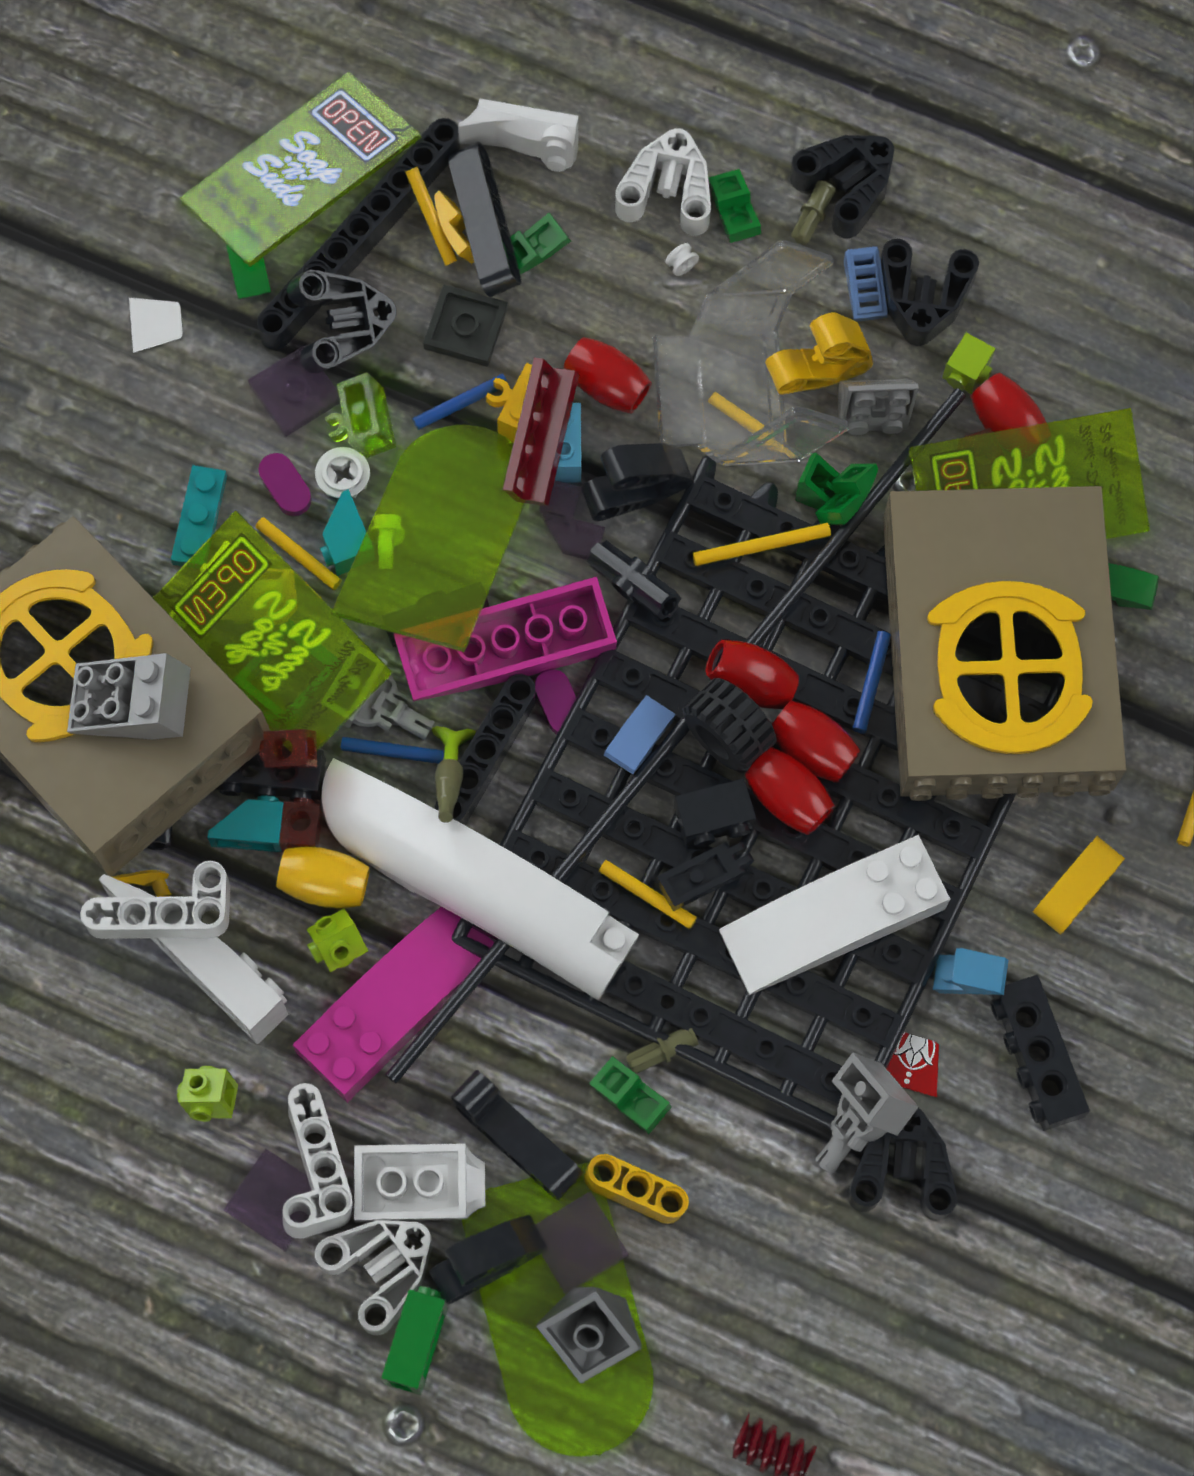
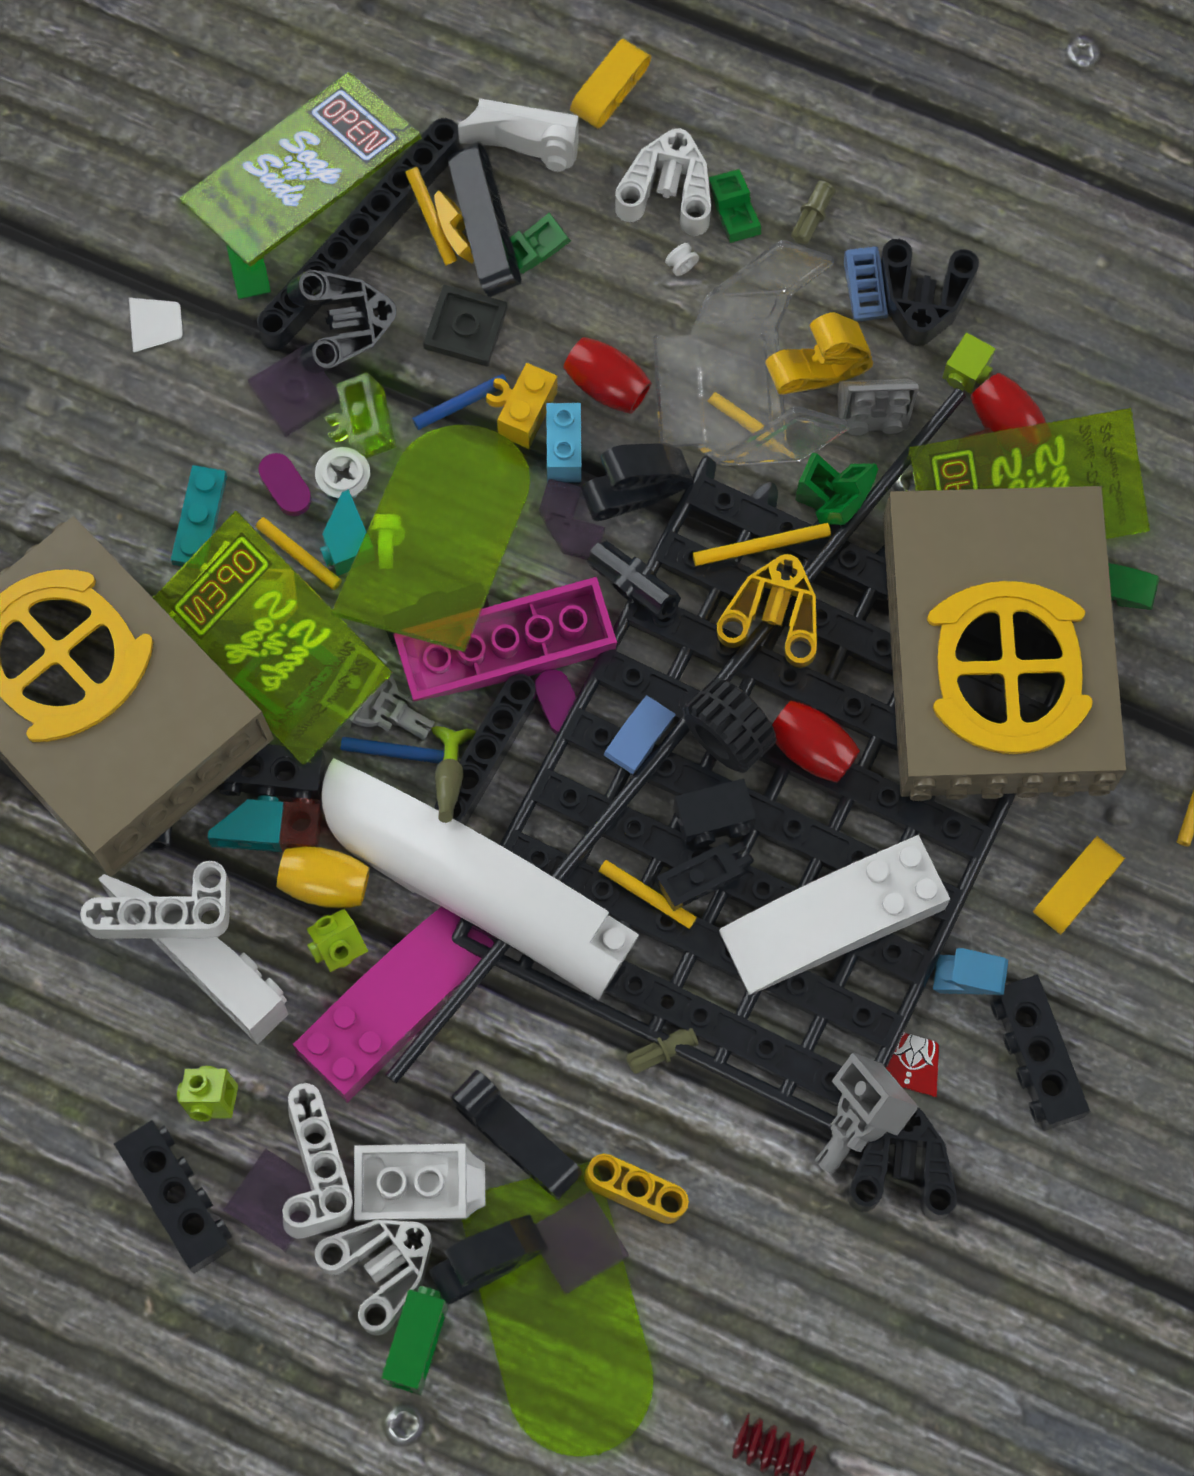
light grey slope [67,653,191,740] -> none
yellow bar [112,870,171,897] -> none
clear red brick [260,729,317,769] -> none
dark red fence [503,357,579,506] -> none
dark grey slope [536,1287,642,1384] -> none
green slope [589,1056,672,1135] -> none
red piece [705,640,799,709] -> none
red piece [745,747,835,835] -> none
black connector [790,135,894,239] -> none
blue piece [852,631,891,733] -> none
none -> black brick [114,1120,233,1273]
none -> yellow beam [570,38,651,129]
none -> yellow connector [717,554,817,668]

